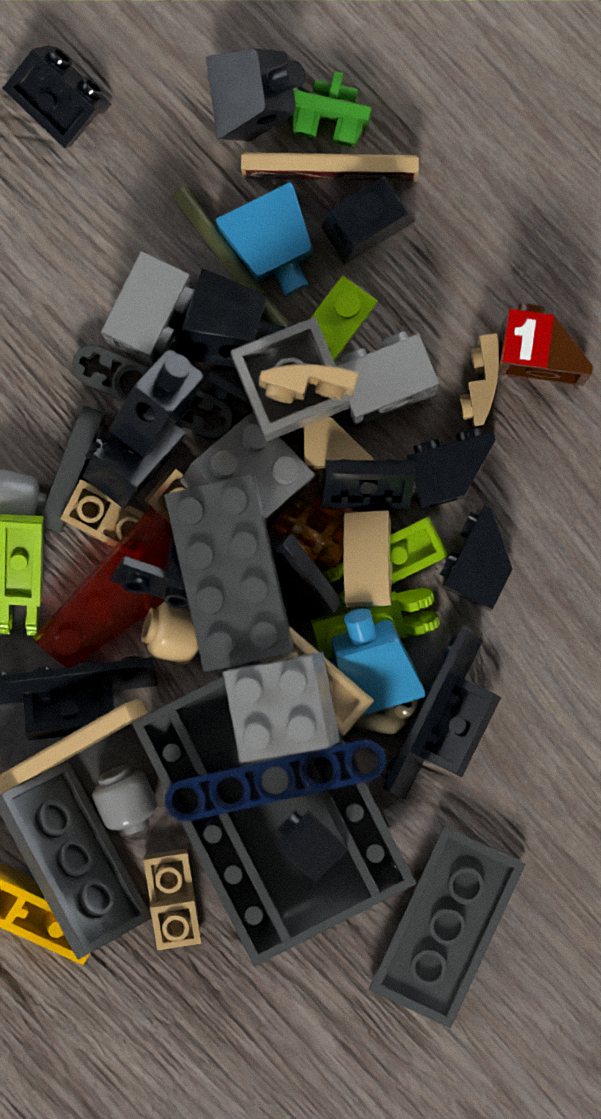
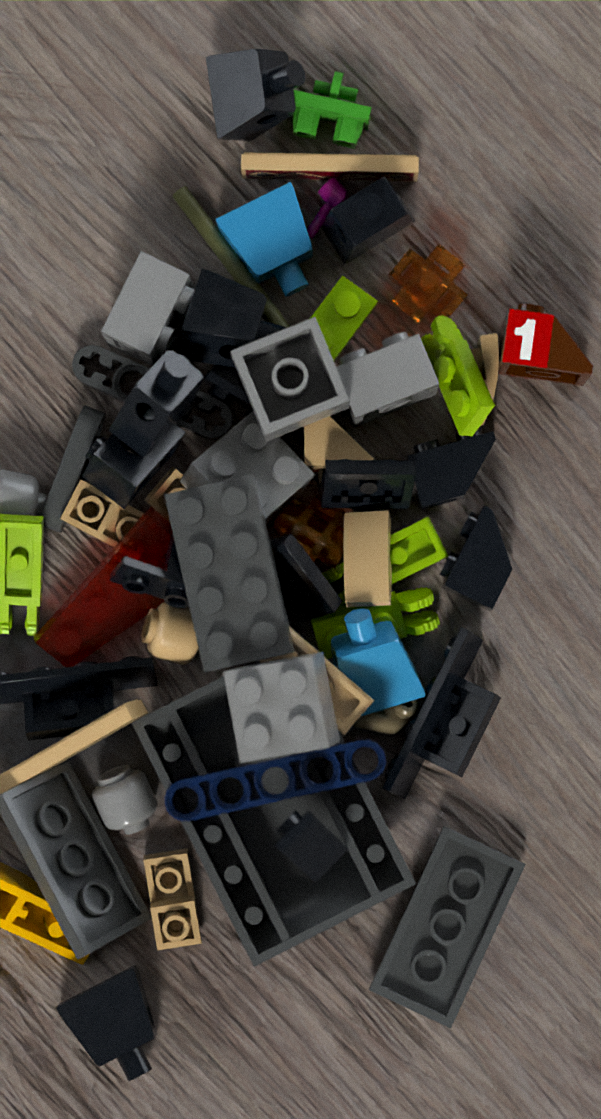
black bracket [2,46,111,148] -> none
tan slope [259,365,359,404] -> none
none -> black torso [56,965,157,1081]
none -> magenta hand [307,178,348,239]
none -> clear orange piece [388,244,468,324]
none -> lime hinge [421,315,495,436]

